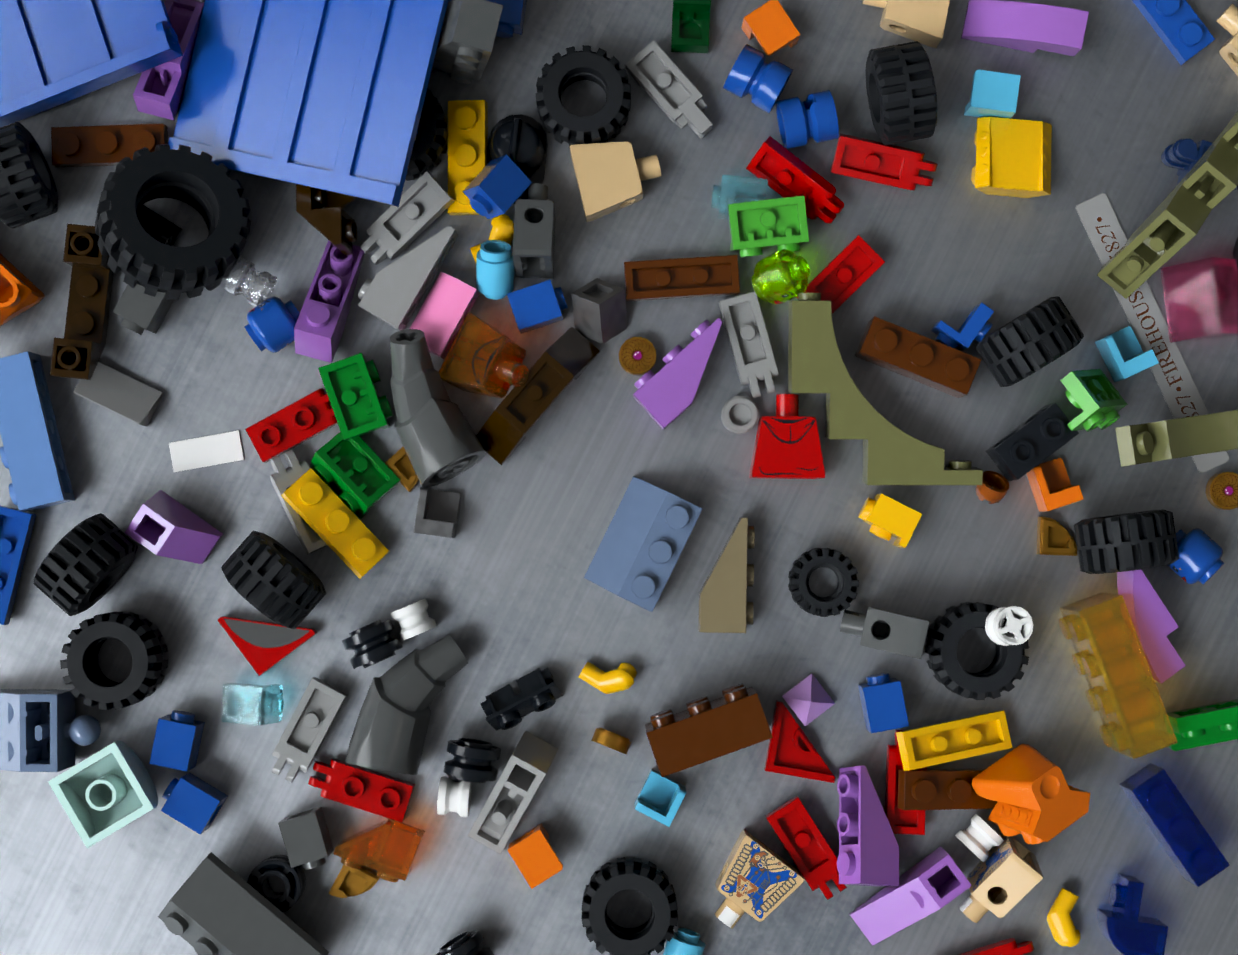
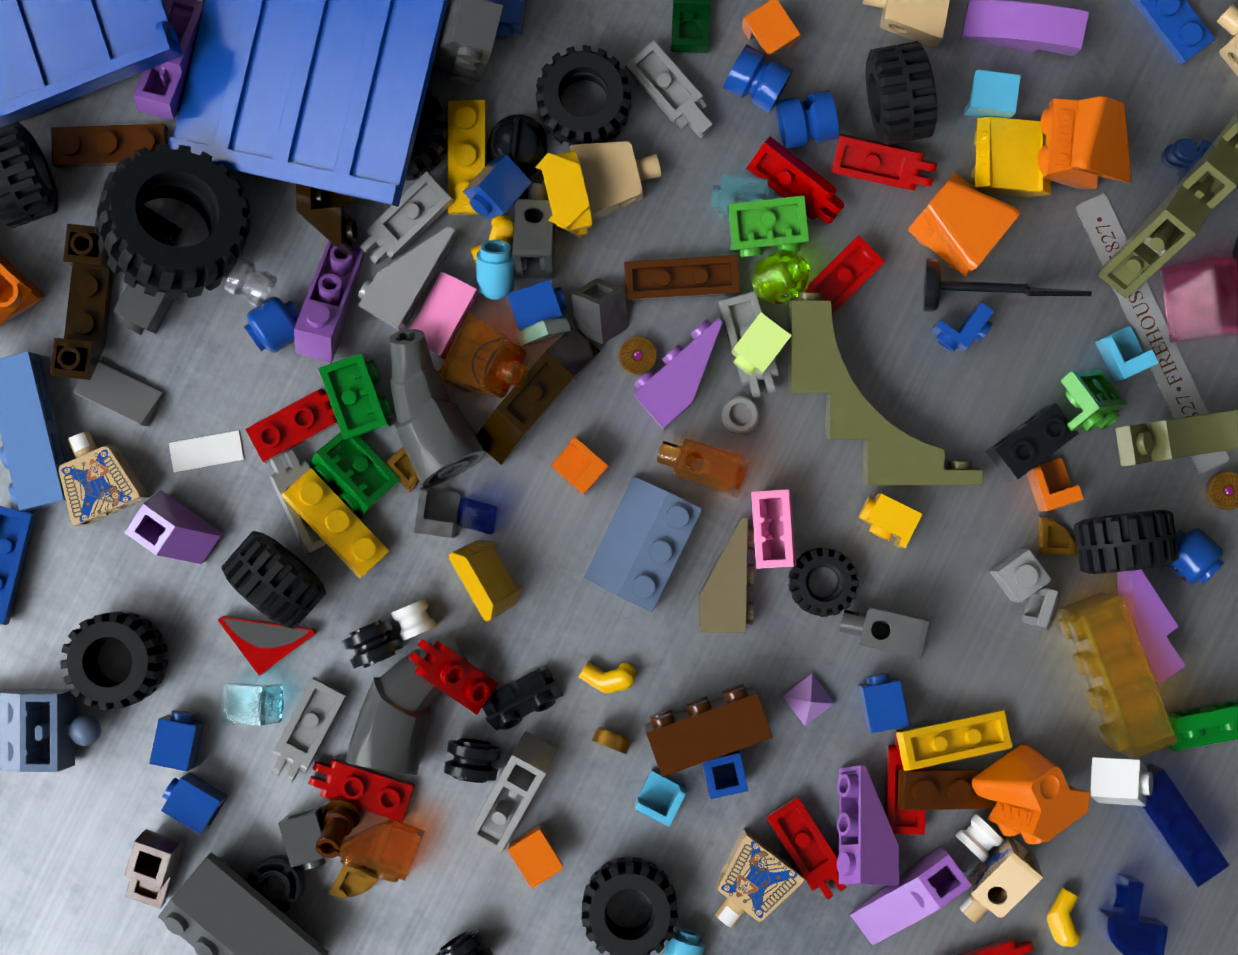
black tyre [34,513,138,616] -> none
light aqua brick [48,741,158,848] -> none
white wheel [437,776,472,817] -> none
red torso [750,394,825,479] -> none
red tile [764,700,835,783] -> none
reddish brown brick [855,316,982,398] -> none
black tyre [925,602,1029,700] -> none
dark orange hinge [975,471,1009,504] -> none
black tyre [976,296,1084,387] -> none
white wheel [985,606,1033,646] -> none
none -> torso [59,431,150,526]
none -> brick [124,829,184,909]
none -> reddish brown pin [315,798,361,858]
none -> red hinge [408,639,498,715]
none -> yellow slope [448,540,523,622]
none -> clear blue slope [457,497,500,535]
none -> sand green tile [516,317,571,346]
none -> yellow slope [535,151,592,239]
none -> orange panel [552,436,609,495]
none -> clear orange torso [657,438,749,498]
none -> blue brick [702,750,748,799]
none -> yellowish green brick [731,312,792,375]
none -> bright pink brick [751,489,796,569]
none -> orange piece [907,172,1021,277]
none -> black piece [923,258,1092,312]
none -> light grey brick [989,549,1052,603]
none -> light grey slope [1021,588,1060,631]
none -> orange piece [1038,96,1132,189]
none -> white brick [1090,757,1153,806]

